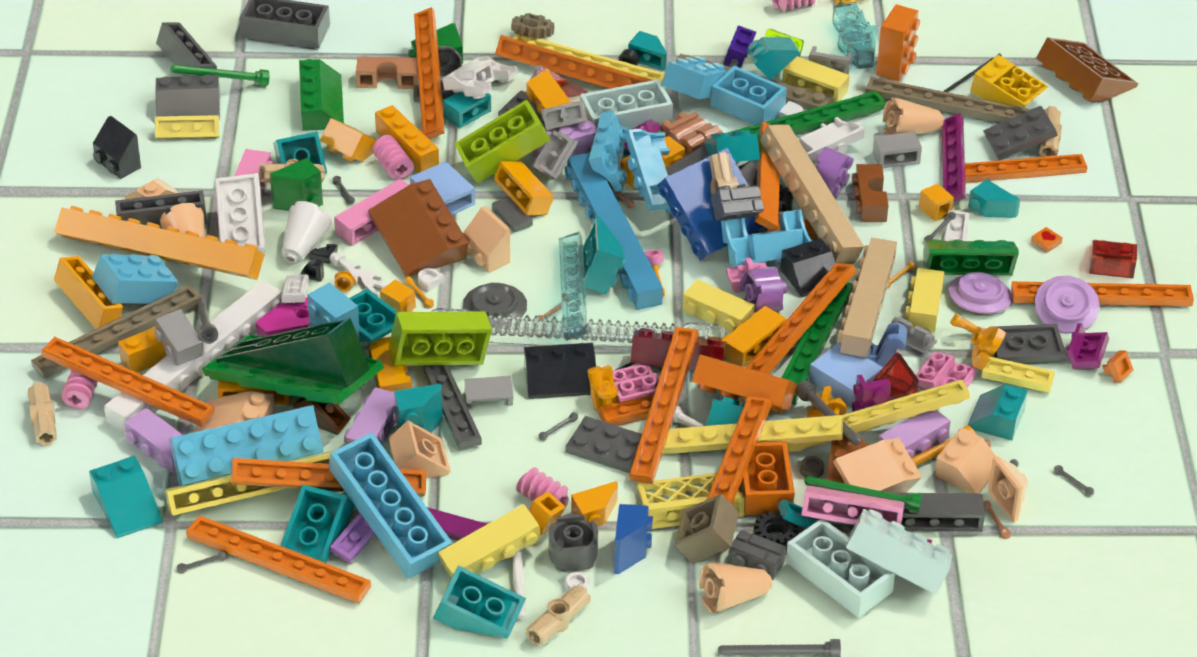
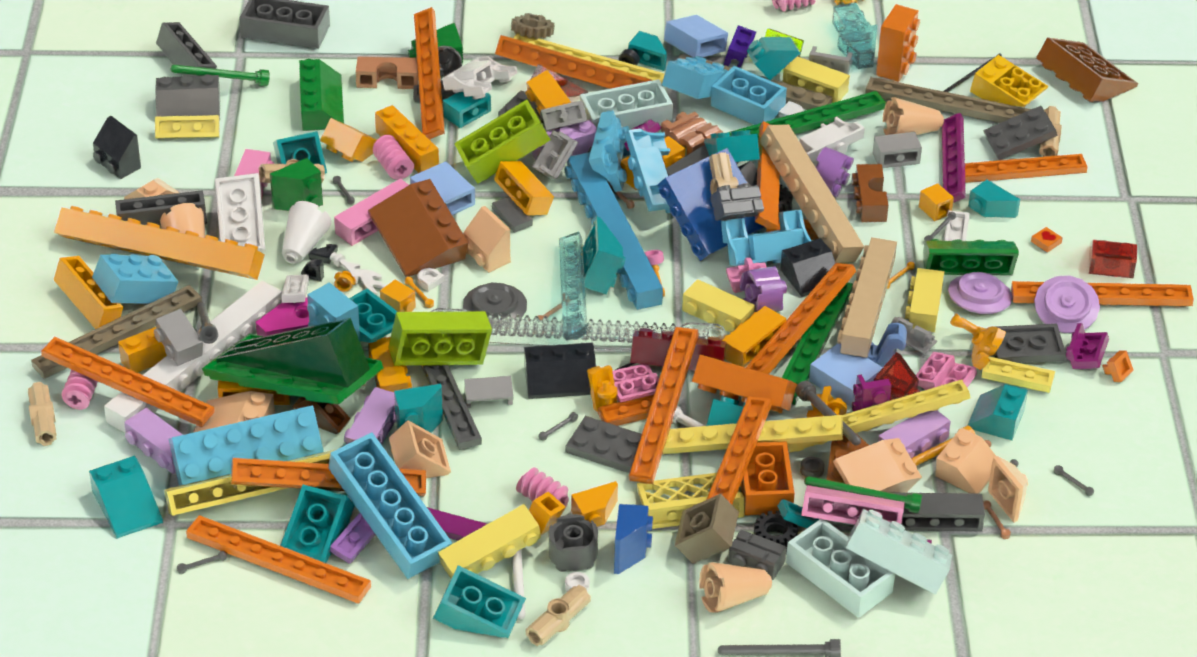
none -> light blue brick [664,14,728,58]

